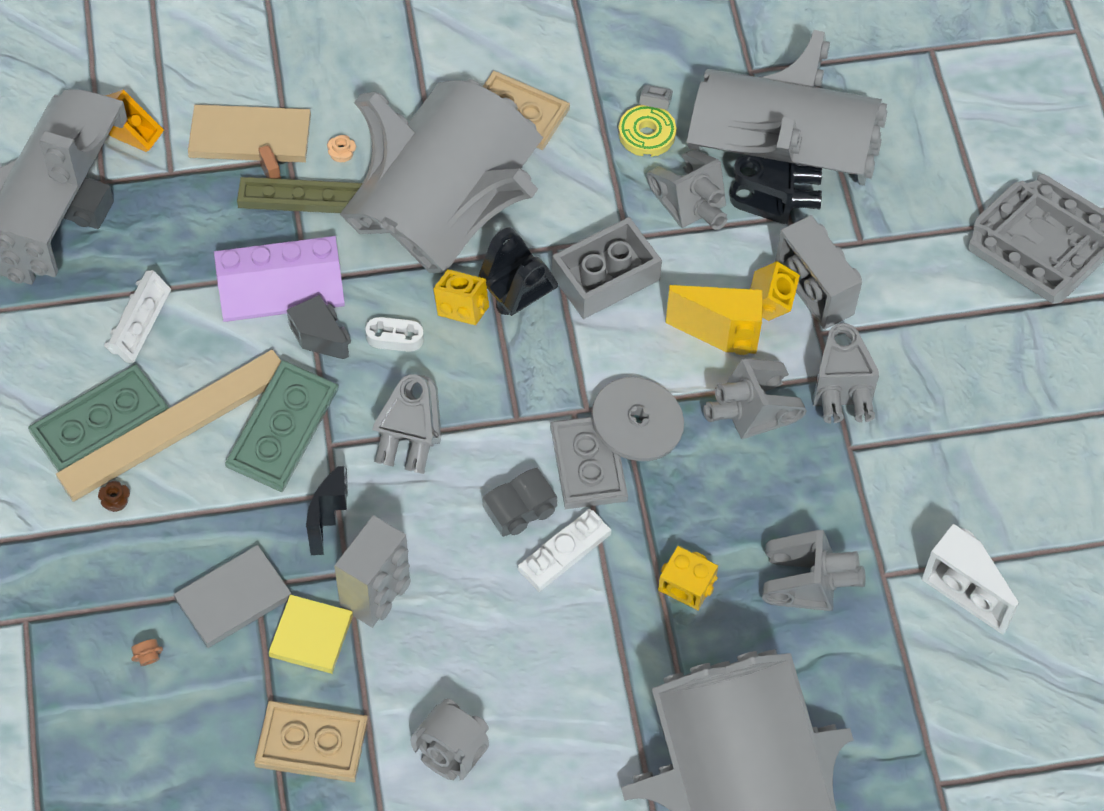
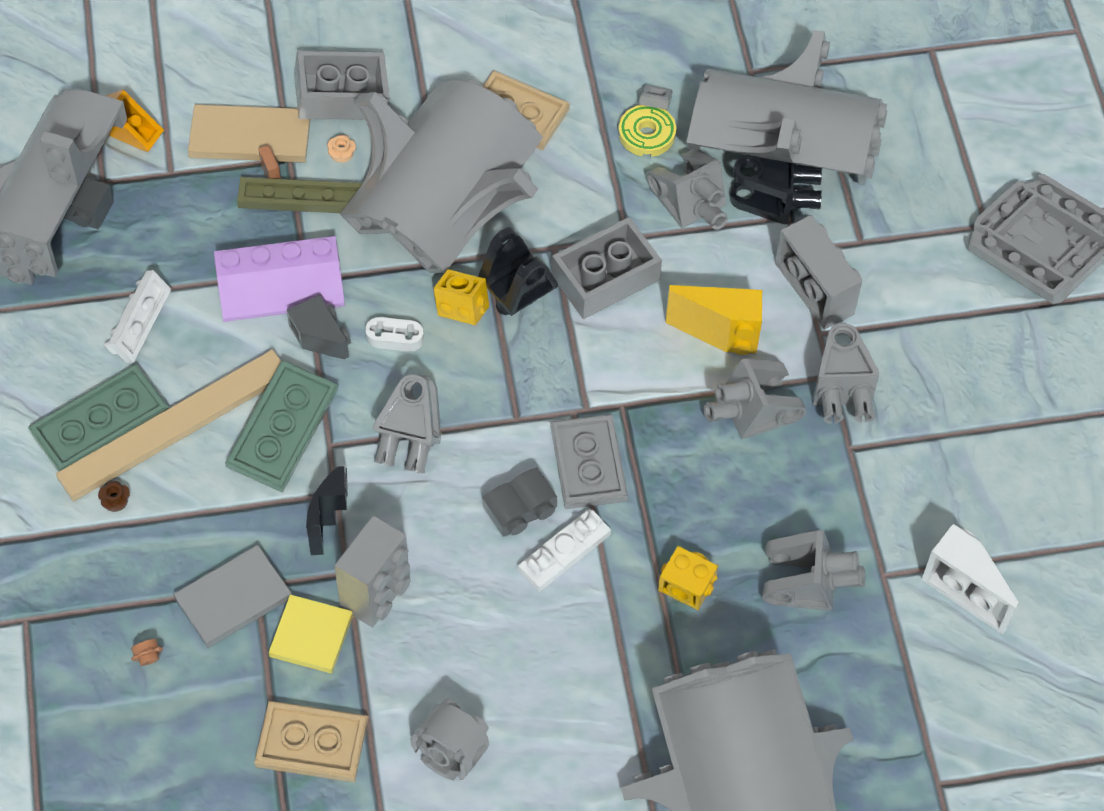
light grey piece [591,377,684,461] -> none
yellow head [750,261,800,321] -> none
none -> light grey brick [294,51,390,120]

